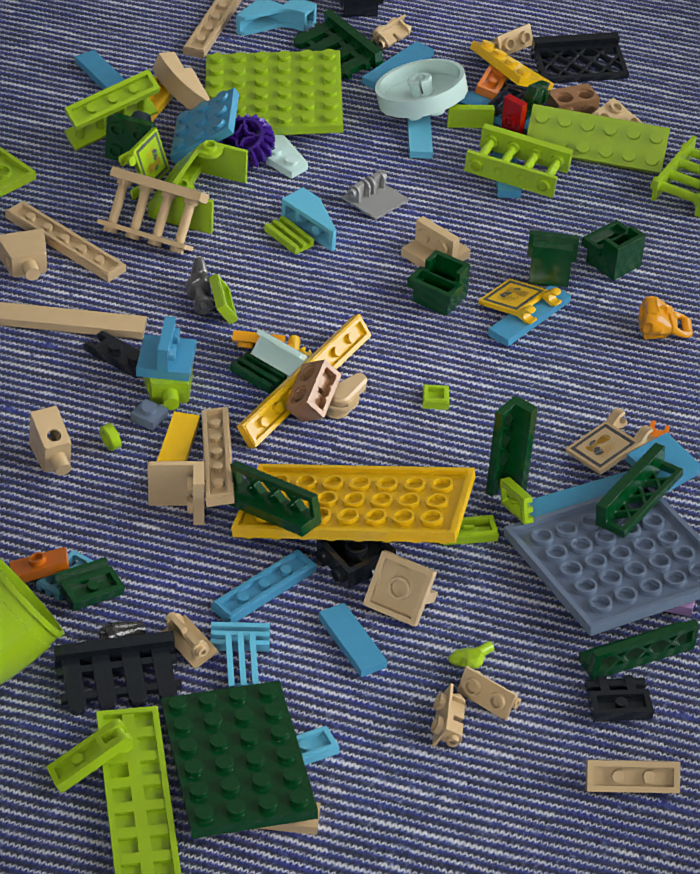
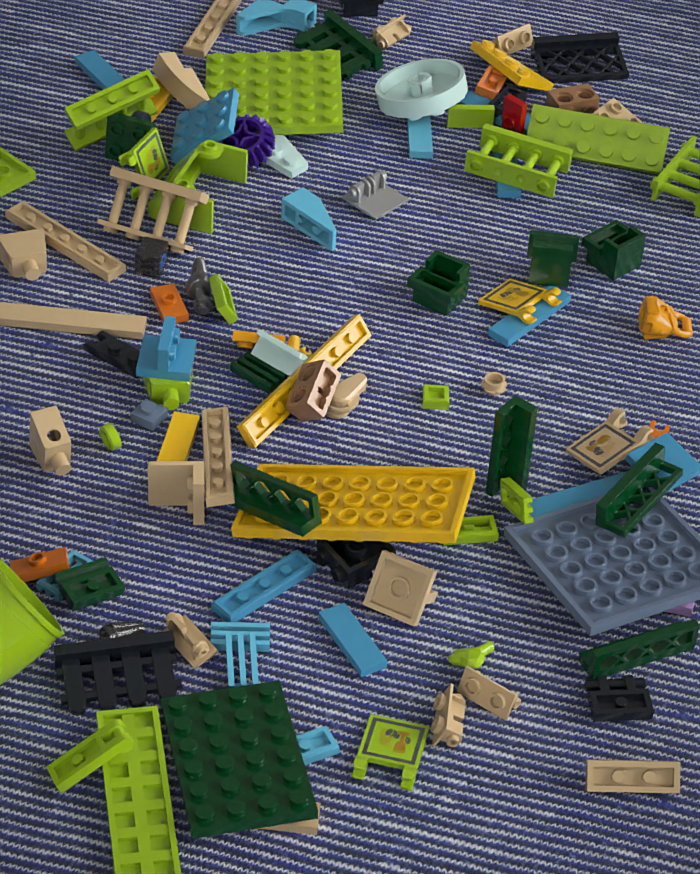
lime tile [264,215,314,255] -> none
dark azure tile [362,41,434,90] -> none
tan bracket [401,216,471,267] -> none
dark green plate [523,80,550,120] -> none
none -> clear smoke brick [135,237,168,279]
none -> orange plate [150,283,189,323]
none -> lime flag [352,714,430,791]
none -> tan plate [481,372,507,396]

